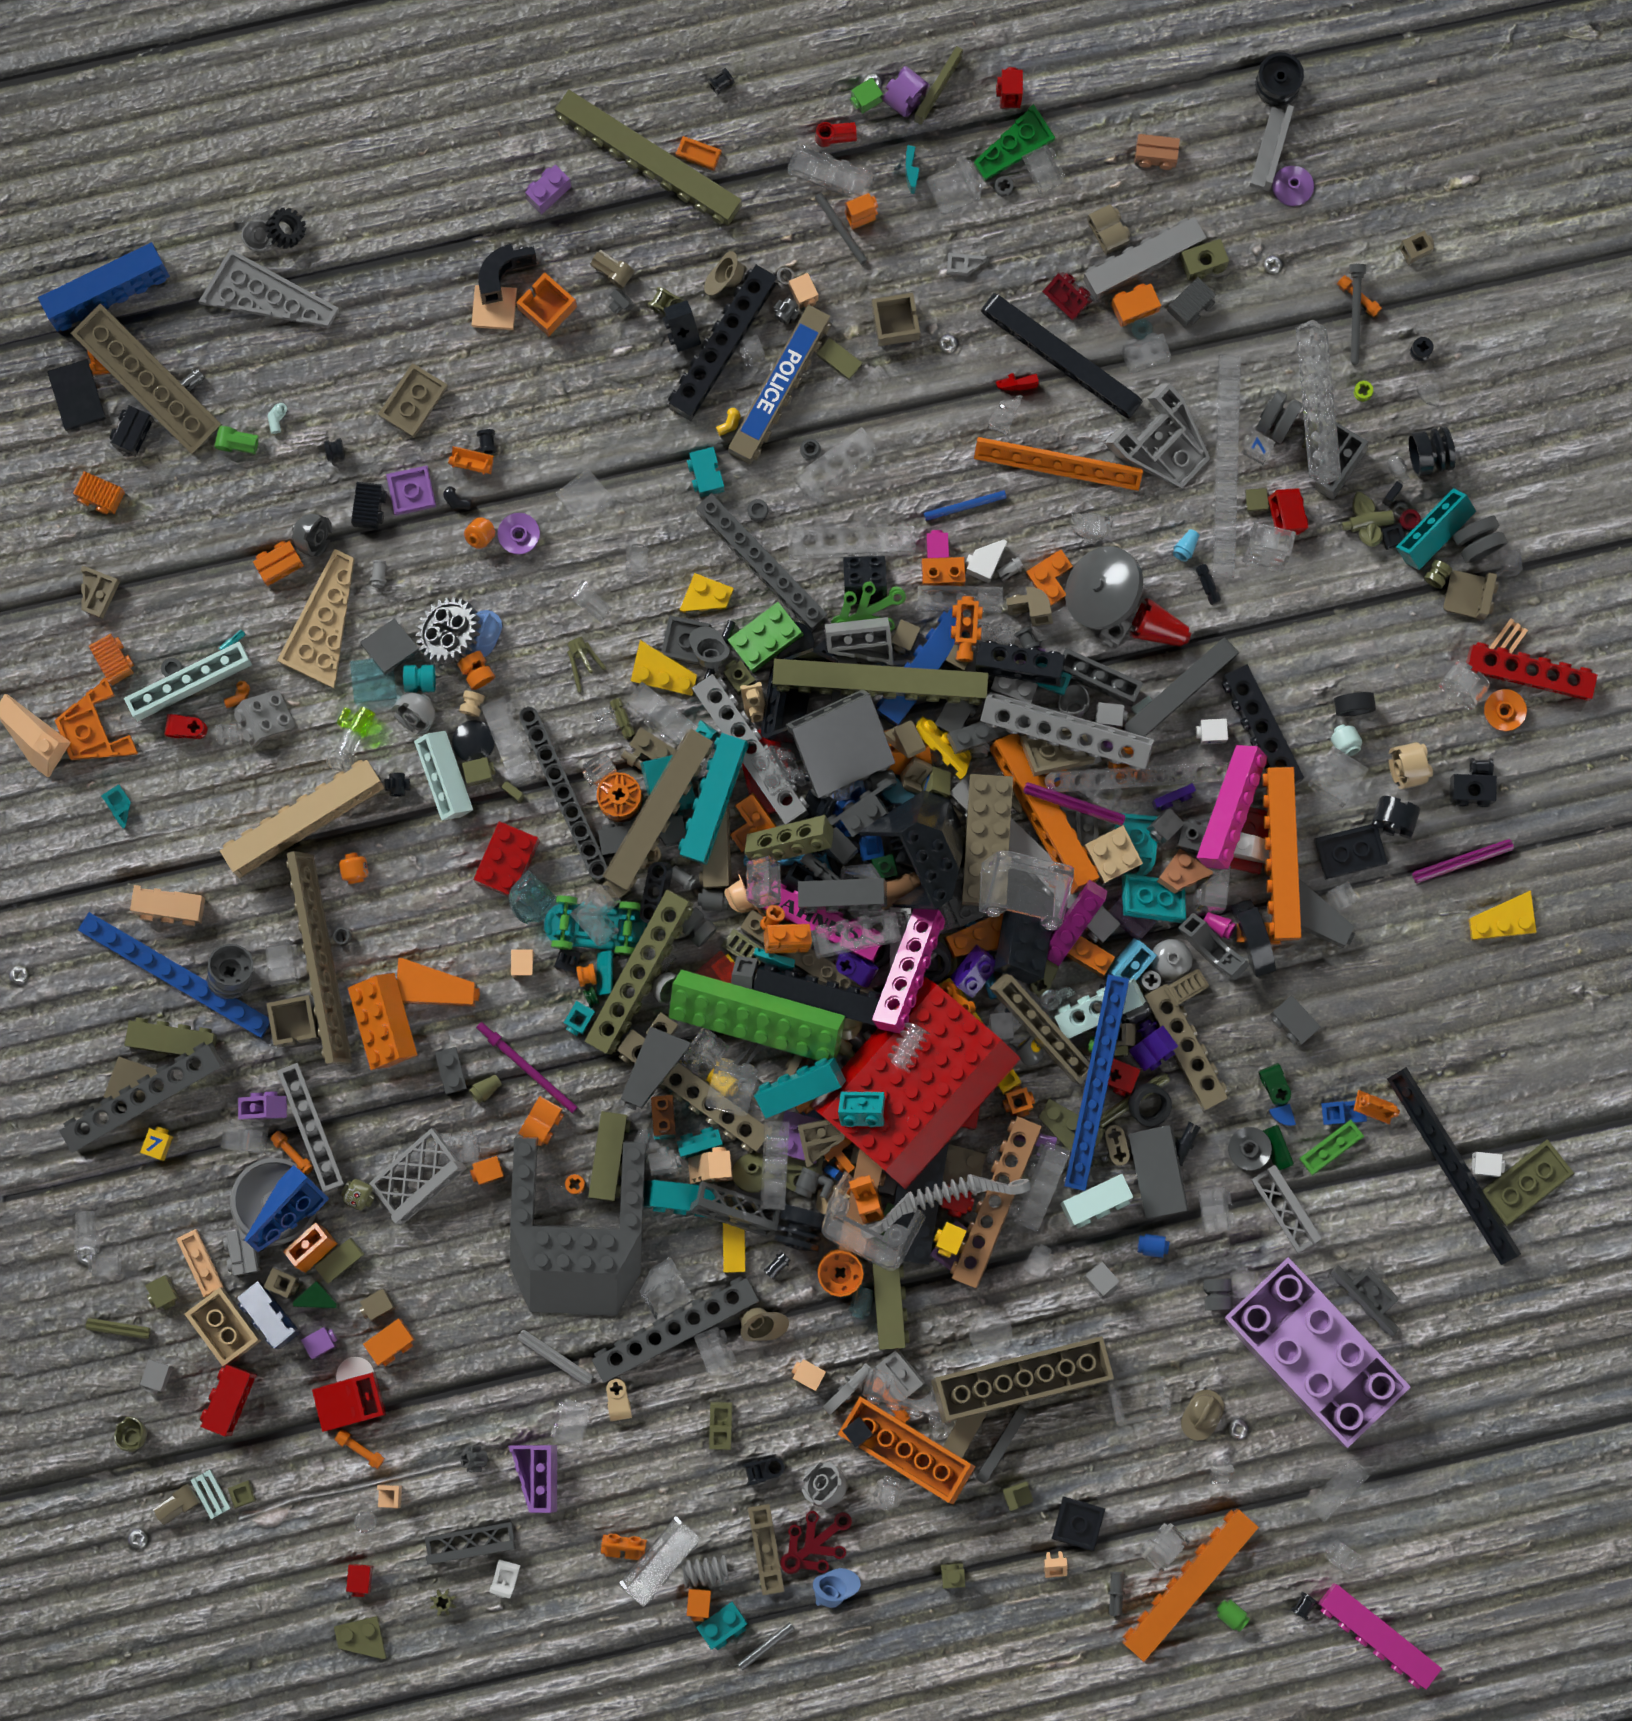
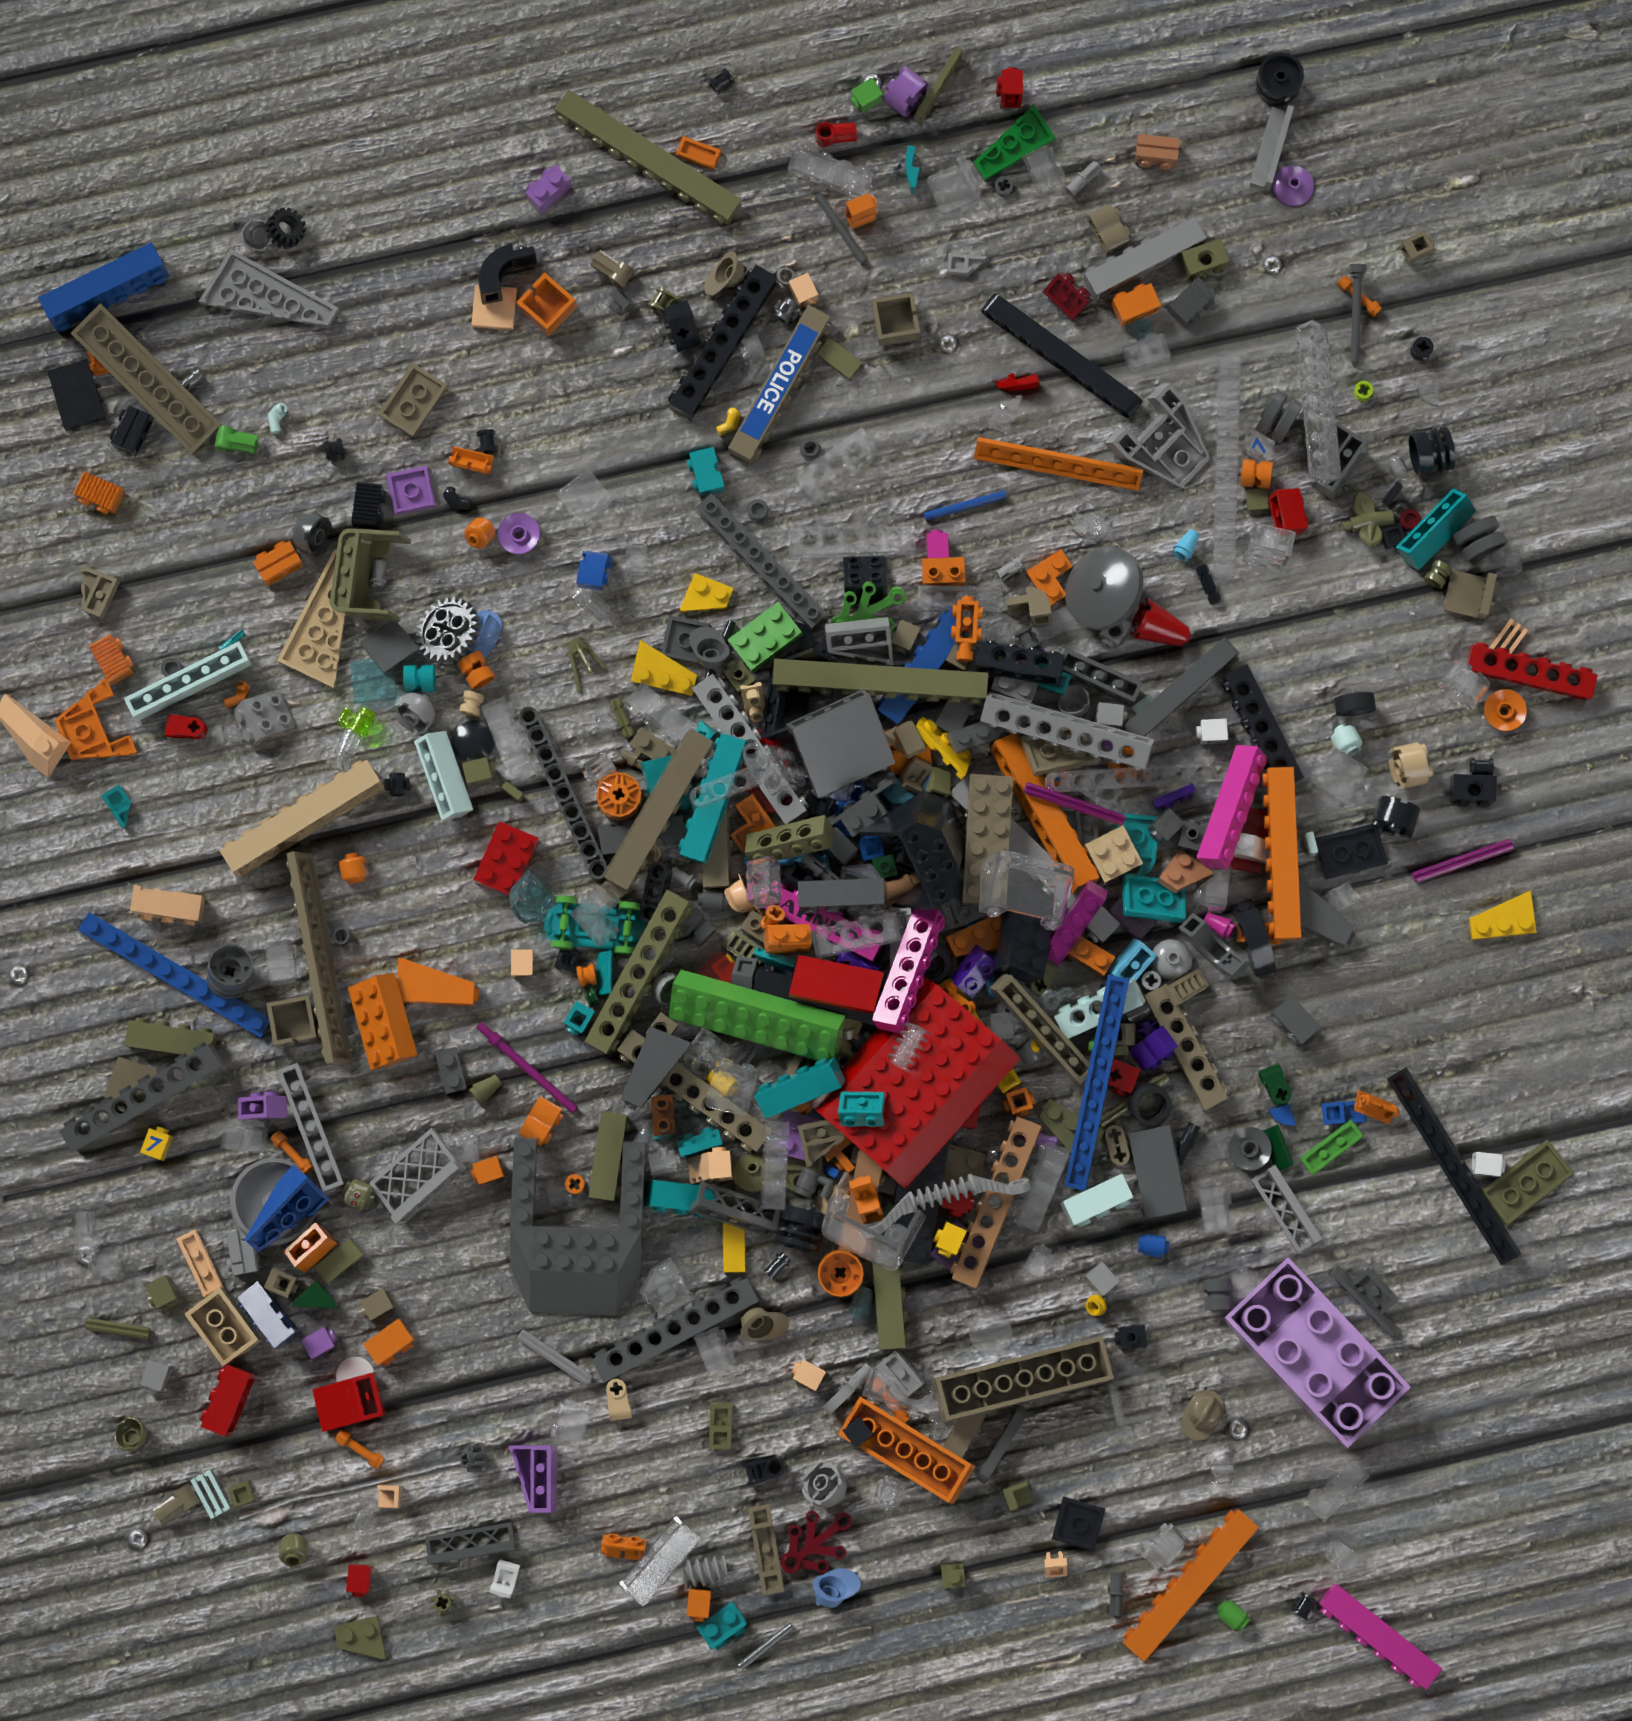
white slope [965,540,1007,583] -> none
none -> olive head [279,1533,308,1567]
none -> olive windscreen [330,529,411,622]
none -> blue brick [576,550,613,591]
none -> clear beam [690,743,770,808]
none -> red tile [789,955,884,1014]
none -> light grey axle [1065,161,1102,197]
none -> yellow plate [1085,1294,1107,1316]
none -> black brick [1114,1325,1147,1350]
none -> orange wheel [1240,459,1273,489]
none -> light aqua tile [1302,832,1318,857]

